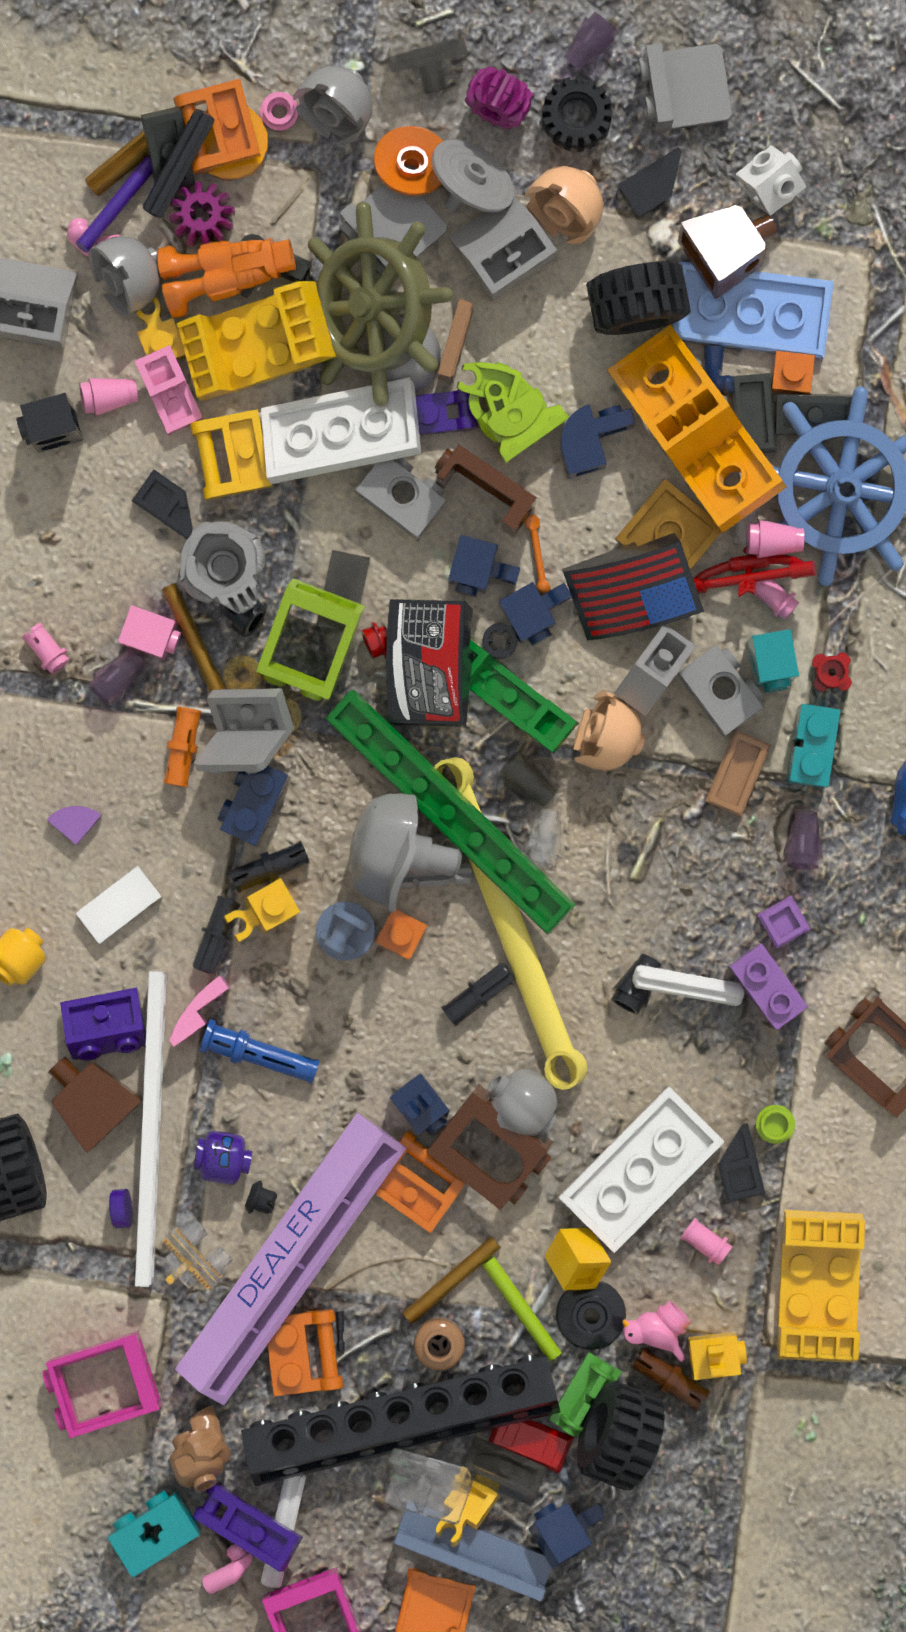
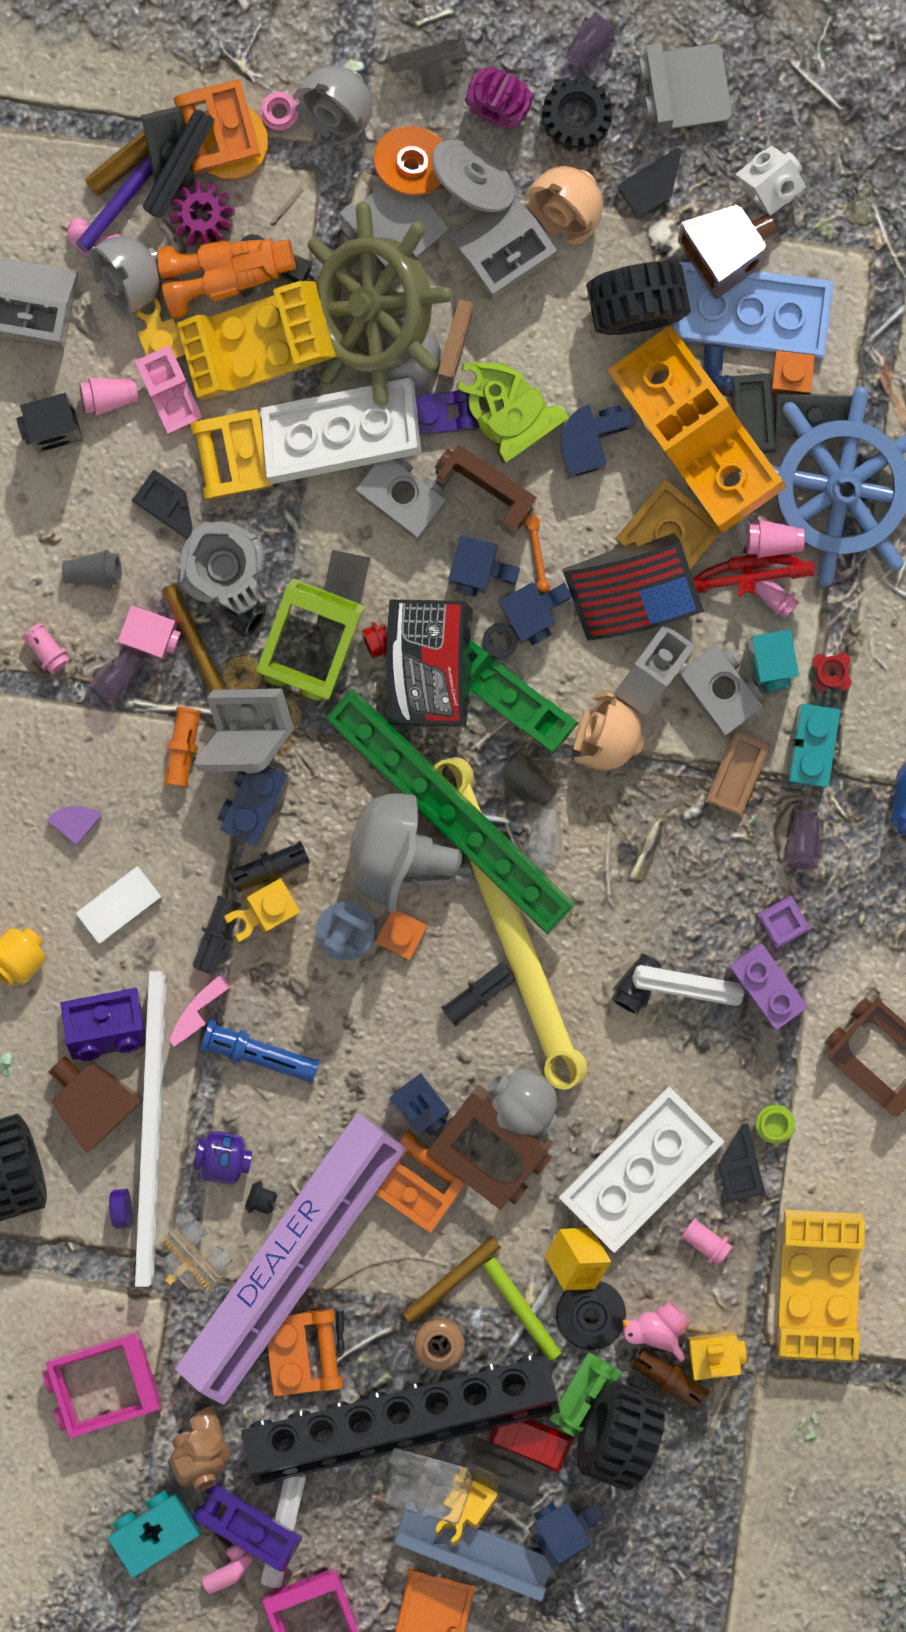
none -> dark grey cone [62,550,122,588]

